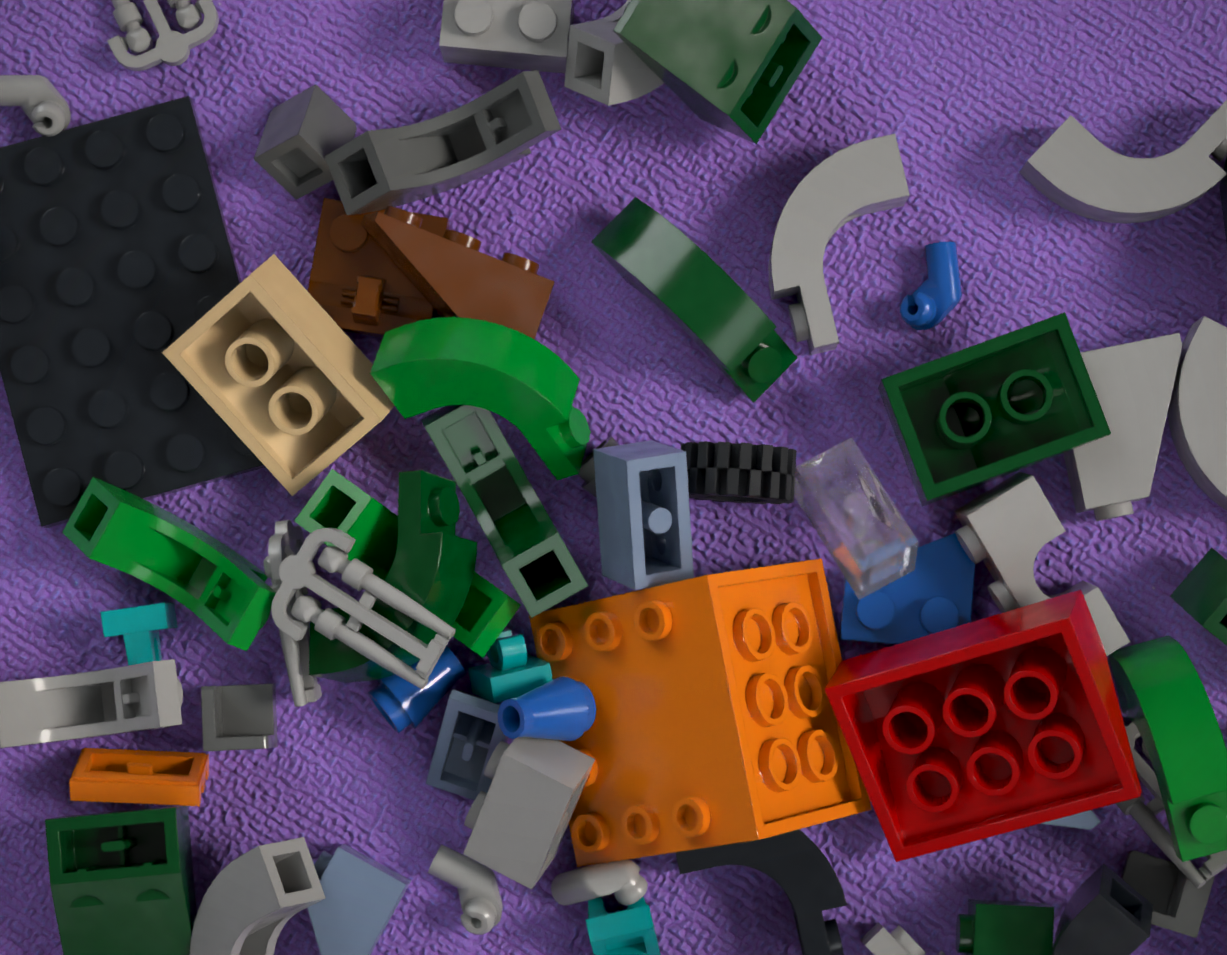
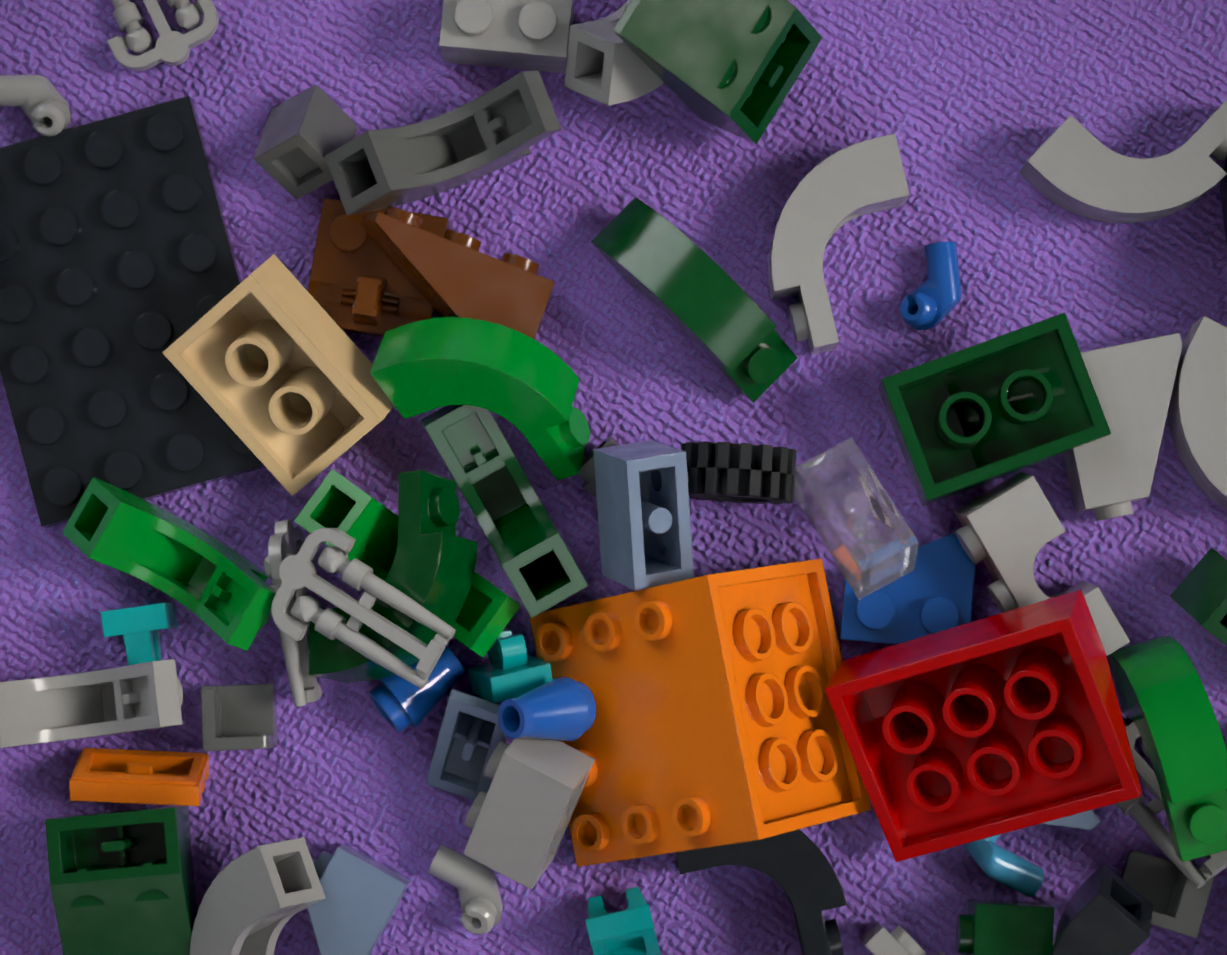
light grey arm [551,860,648,906] -> none
none -> dark azure arm [962,834,1044,897]

